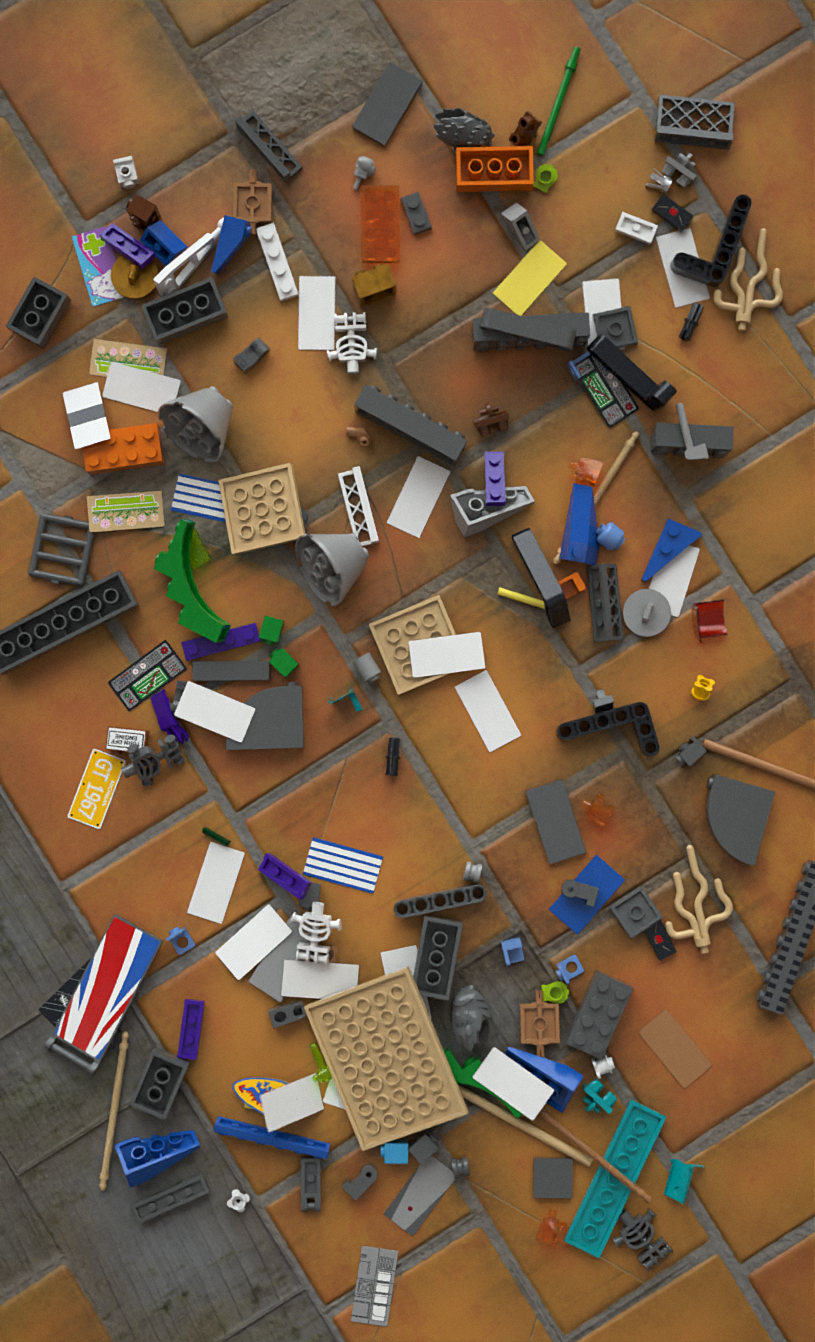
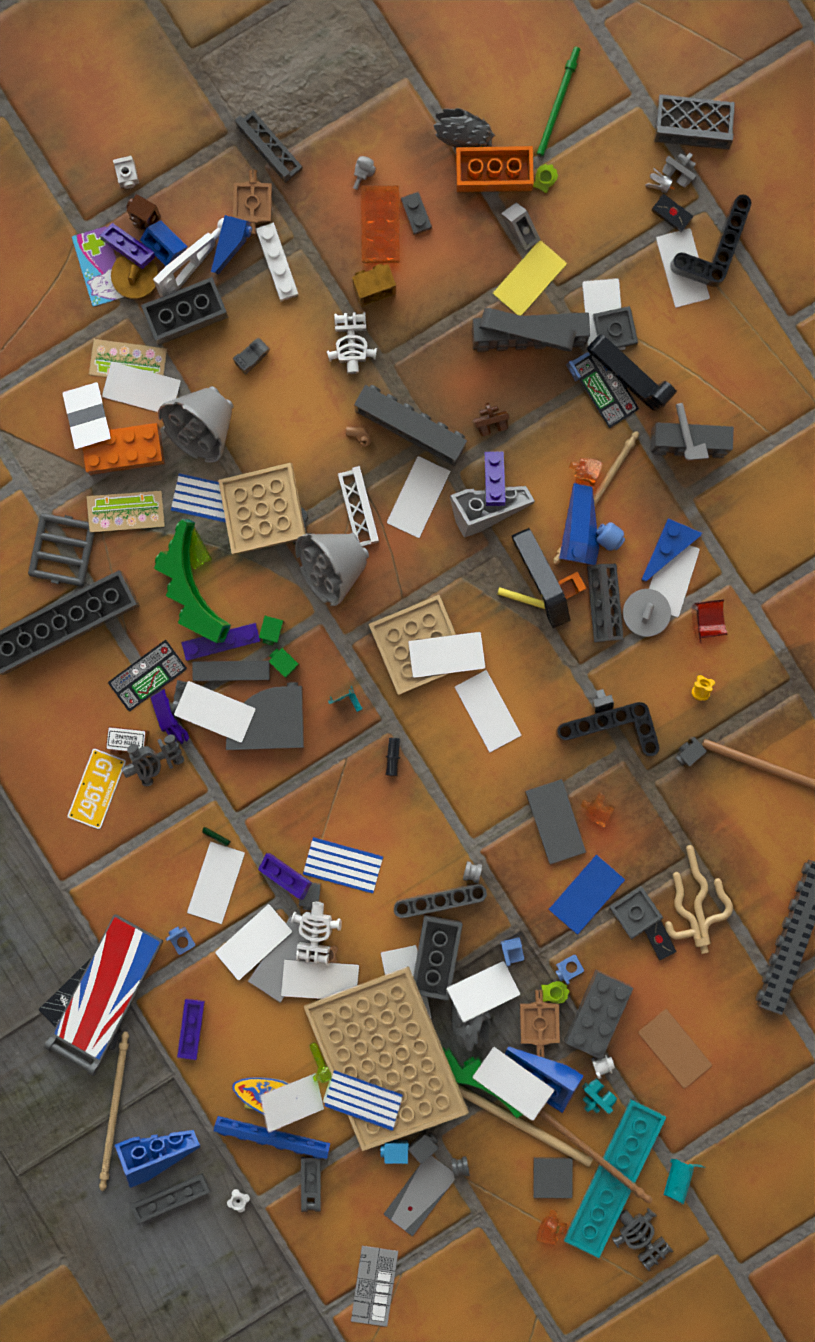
dark grey brick [6,277,71,350] -> none
dark grey brick [129,1047,190,1120] -> none
dark grey leg [268,1000,307,1029] -> none
white sticker [298,276,335,350] -> none
dark grey leg [342,1163,377,1201] -> none
dark grey tile [352,62,423,147] -> none
light grey brick [353,652,381,683] -> none
reddish brown hips [509,111,542,146] -> none
dark grey leg [561,880,599,907] -> none
white plate [615,212,658,245] -> none
black axle [678,303,703,342] -> none
dark grey brick [705,774,775,866] -> none
tan plant [714,228,783,331] -> none
none -> sticker [324,1070,403,1131]
none -> white sticker [447,961,520,1022]

